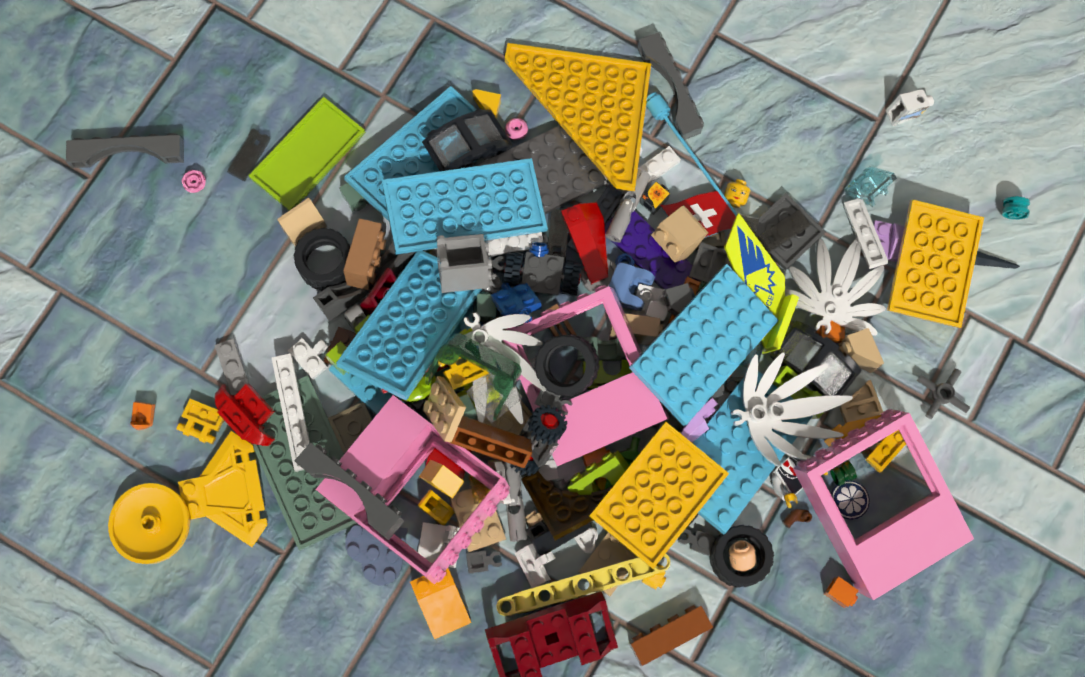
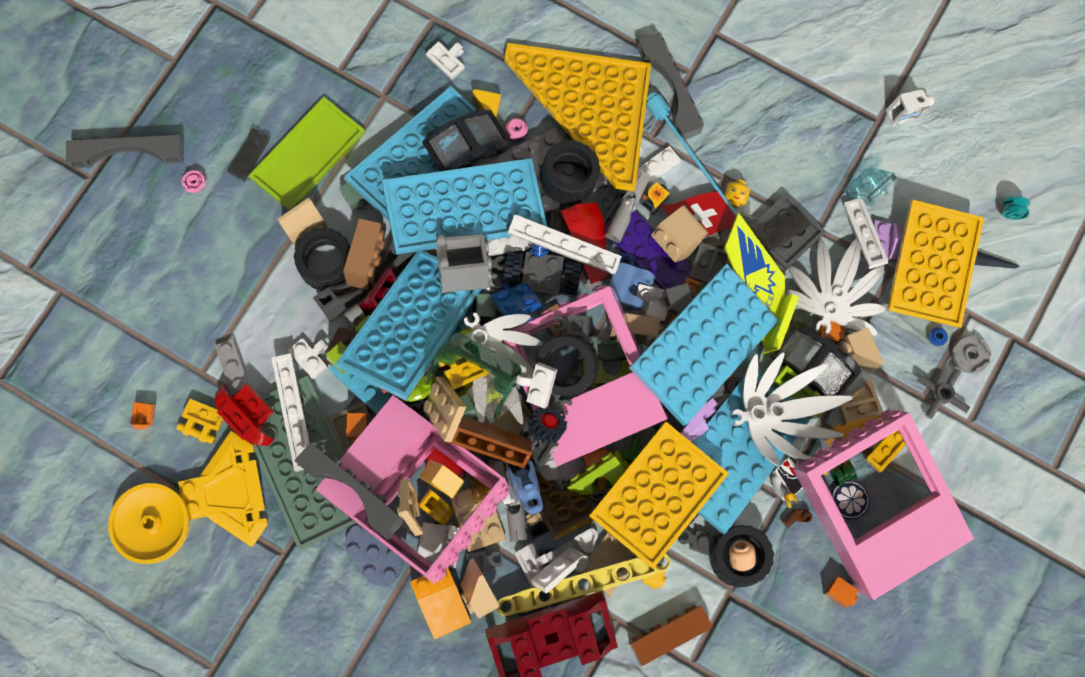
none -> orange brick [346,413,369,443]
none -> tan wing [397,478,423,536]
none -> white plate [426,42,465,80]
none -> tan slope [461,558,500,619]
none -> medium blue piece [506,459,543,514]
none -> white plate [507,214,622,275]
none -> white plate [516,362,557,409]
none -> white plate [531,547,589,594]
none -> black tyre [539,140,600,205]
none -> dark grey plate [554,315,590,336]
none -> blue plate [928,327,948,346]
none -> light grey plate [952,336,991,374]

